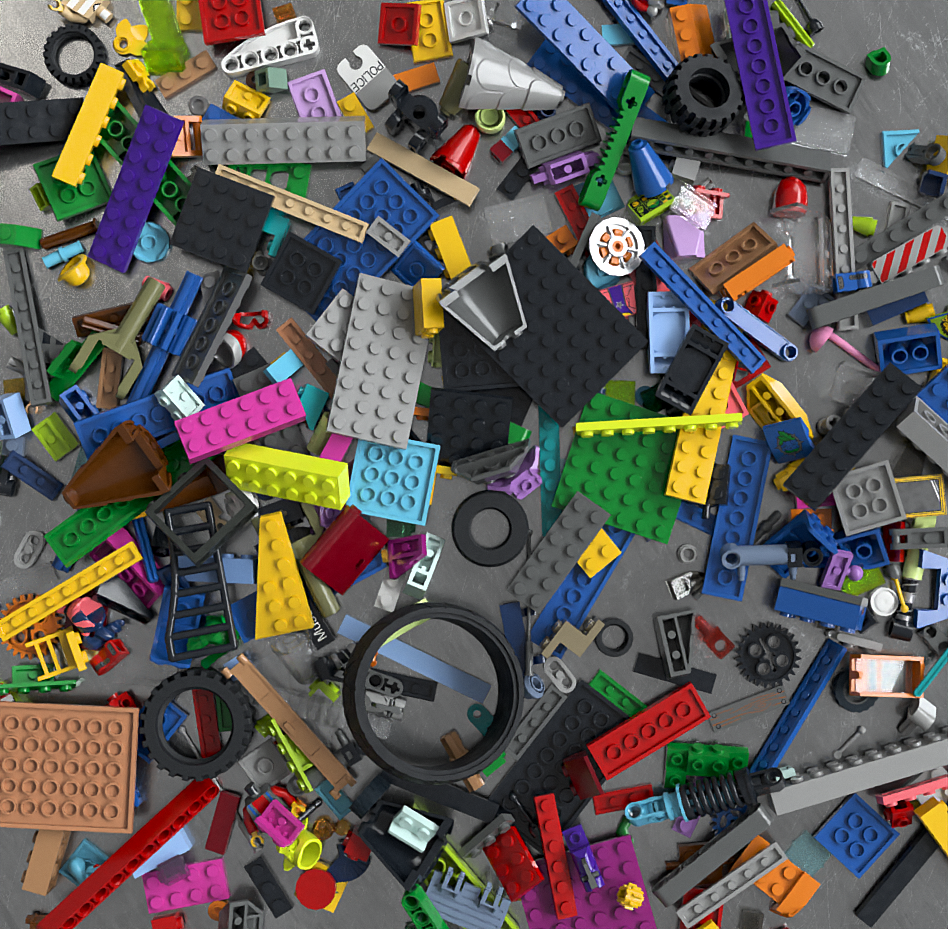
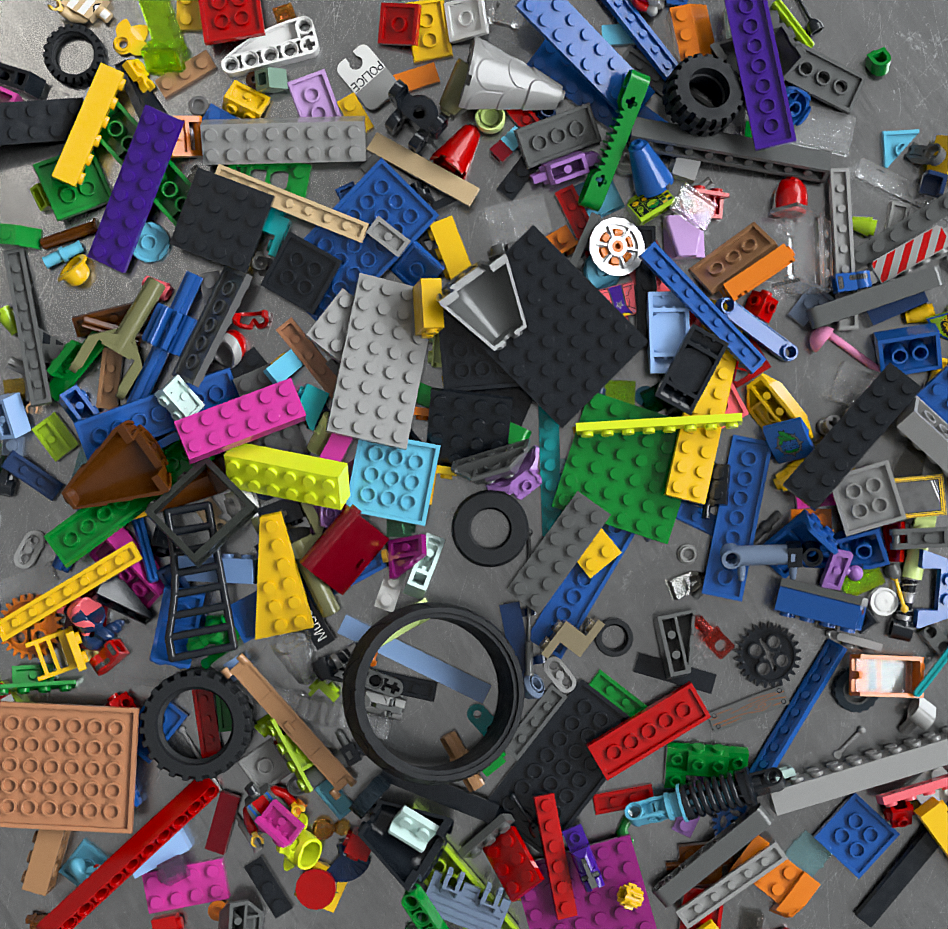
black wheel [297,798,322,822] -> none
dark red slope [561,749,604,800] -> none

